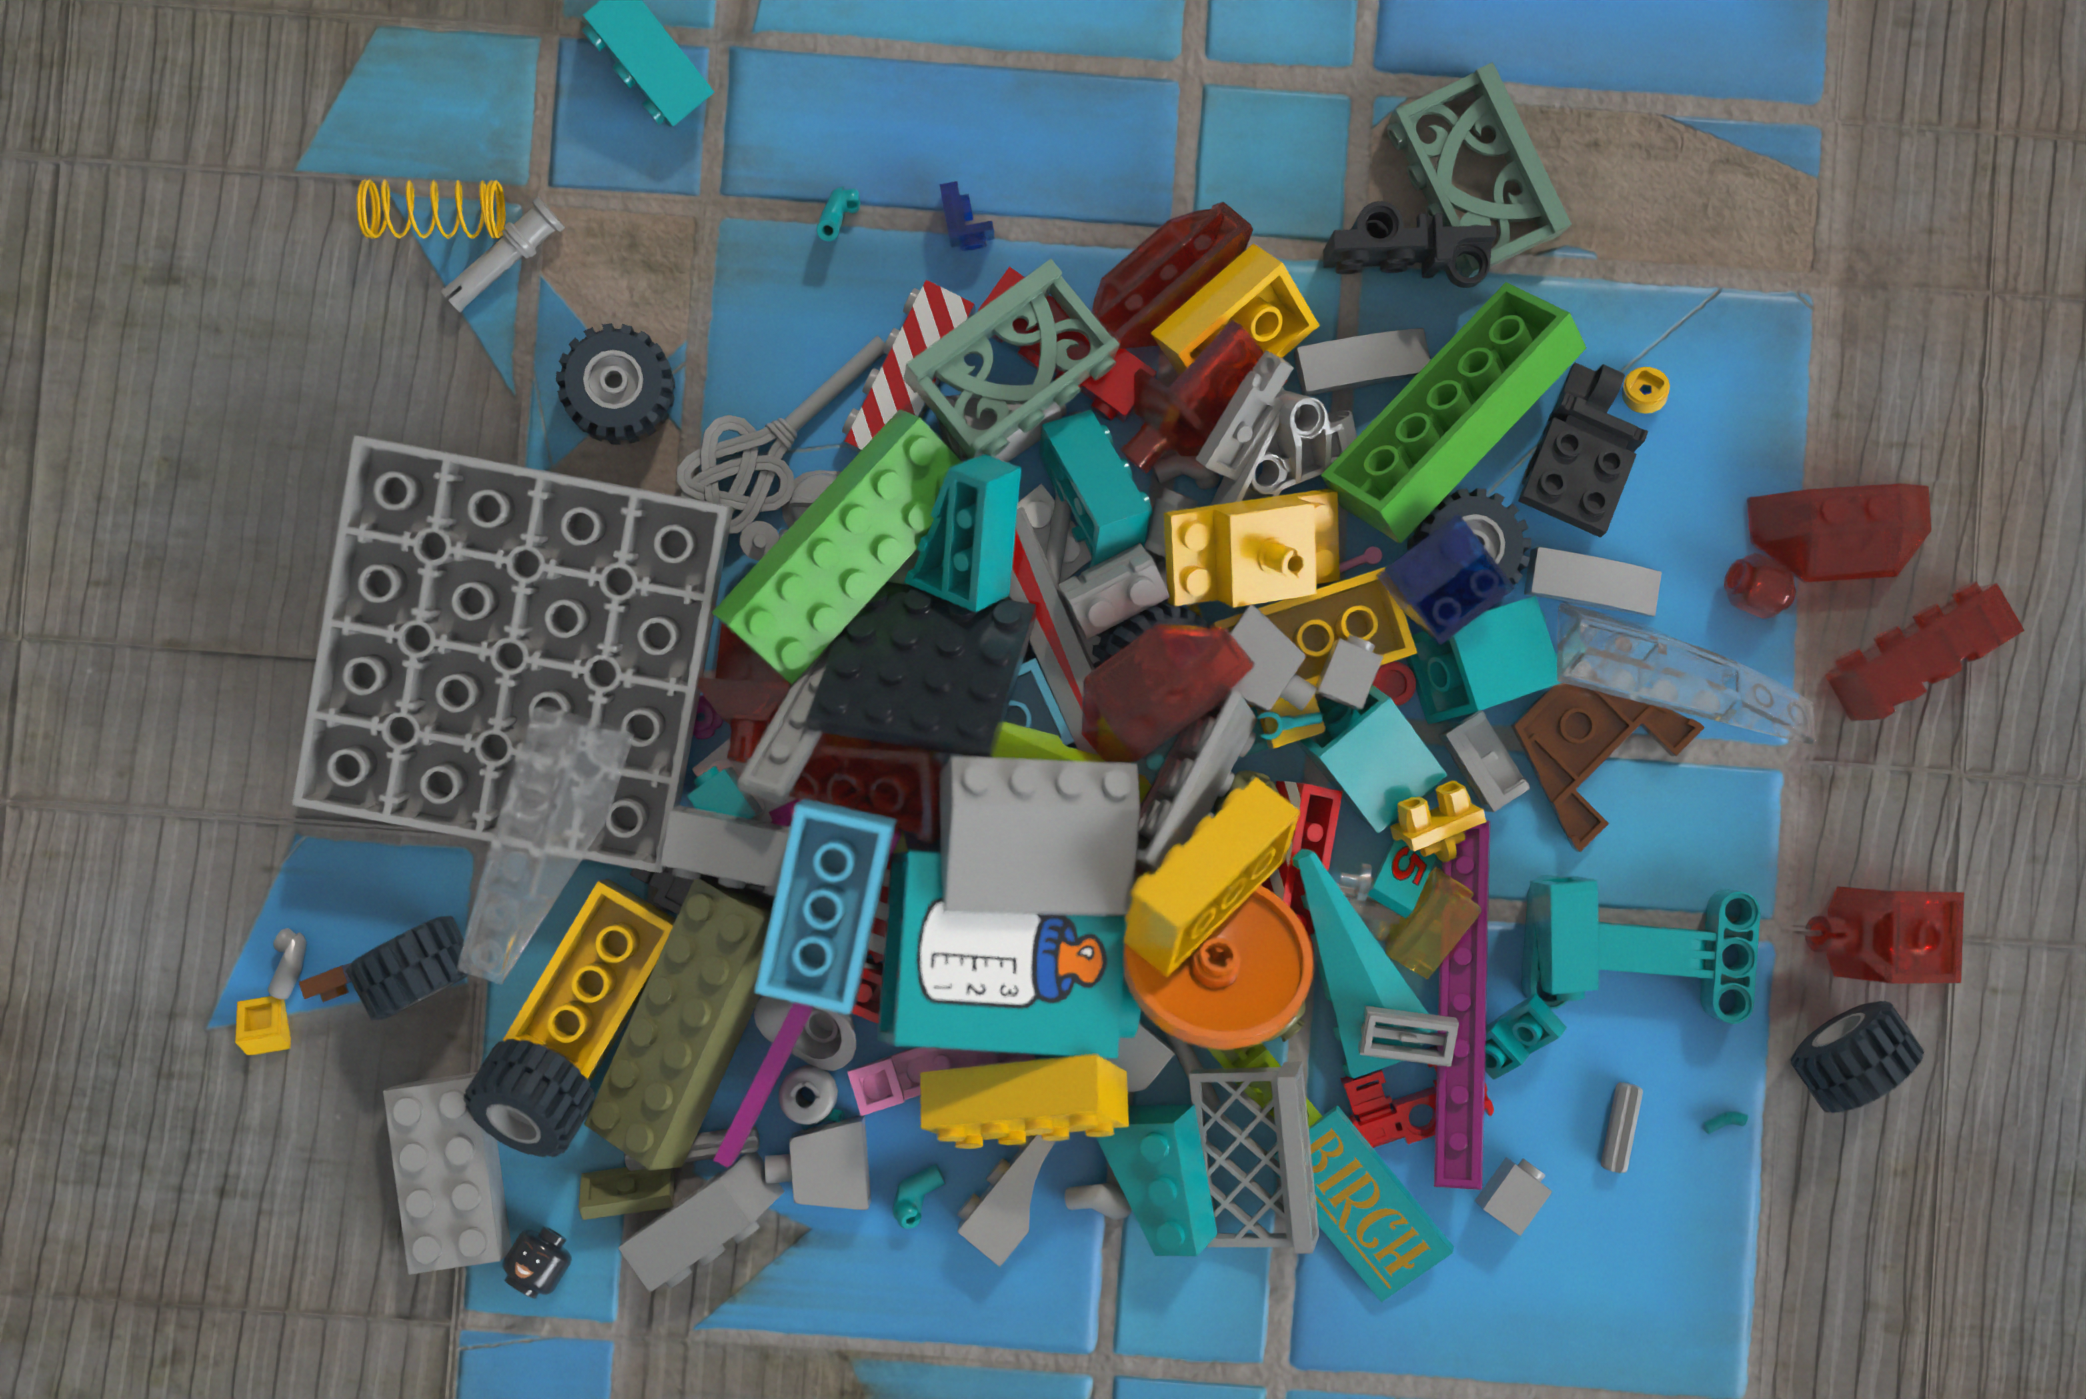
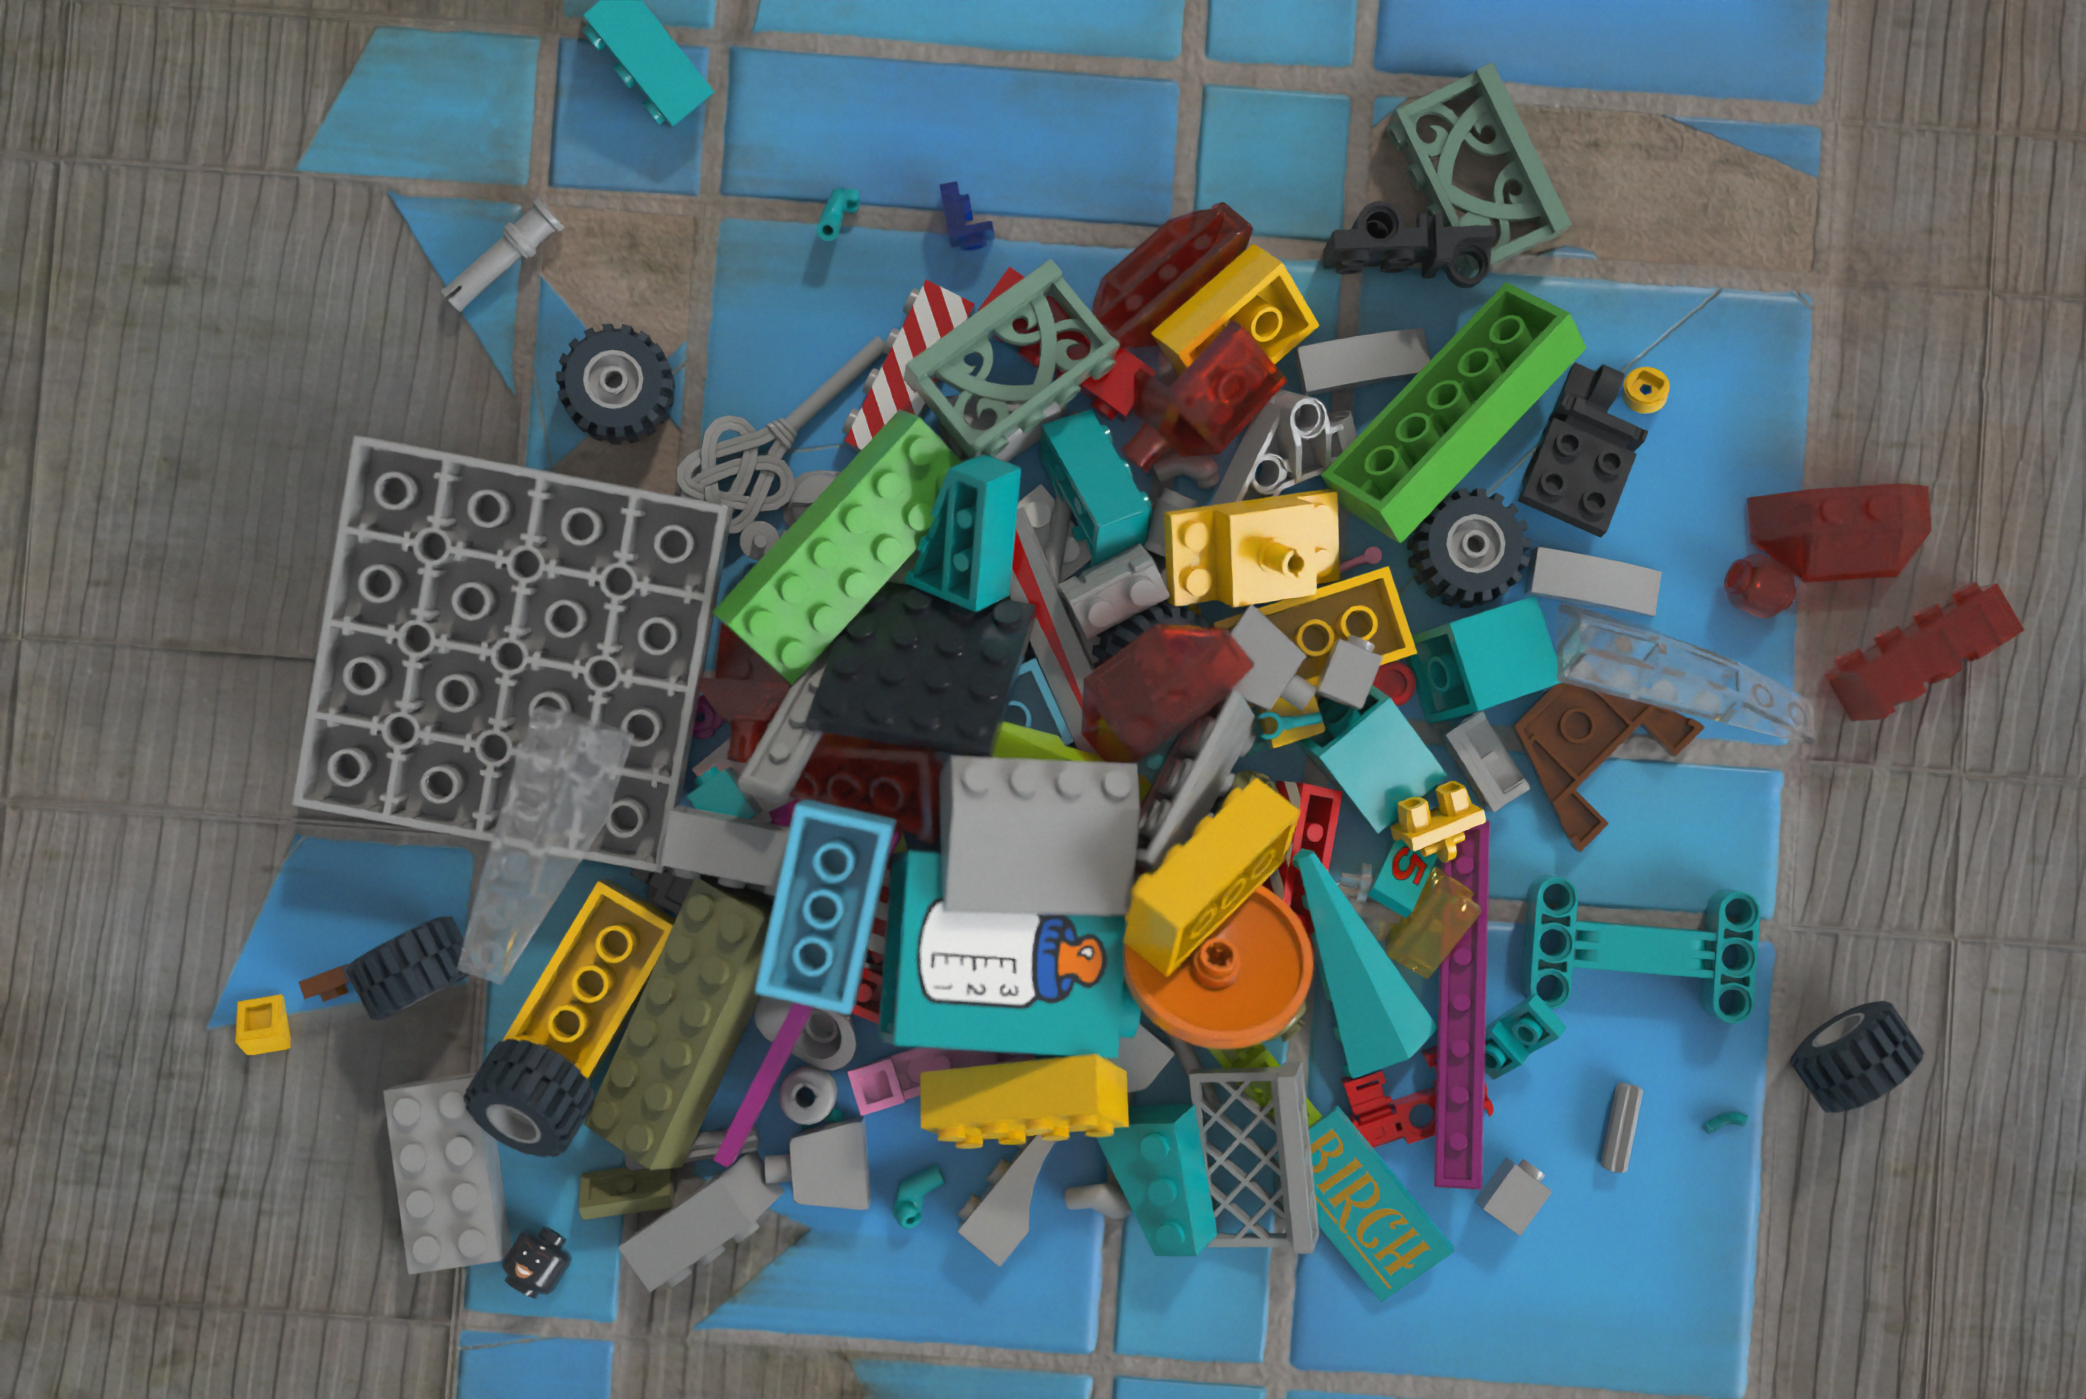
light grey arm [268,928,307,999] -> none
yellow piece [356,179,506,239] -> none
light grey hinge [1196,351,1293,481] -> none
light grey tile [1358,1006,1459,1067] -> none
clear blue slope [1376,514,1516,645] -> none
teal slope [1530,876,1599,1001] -> none
clear red plate [1805,886,1964,984] -> none

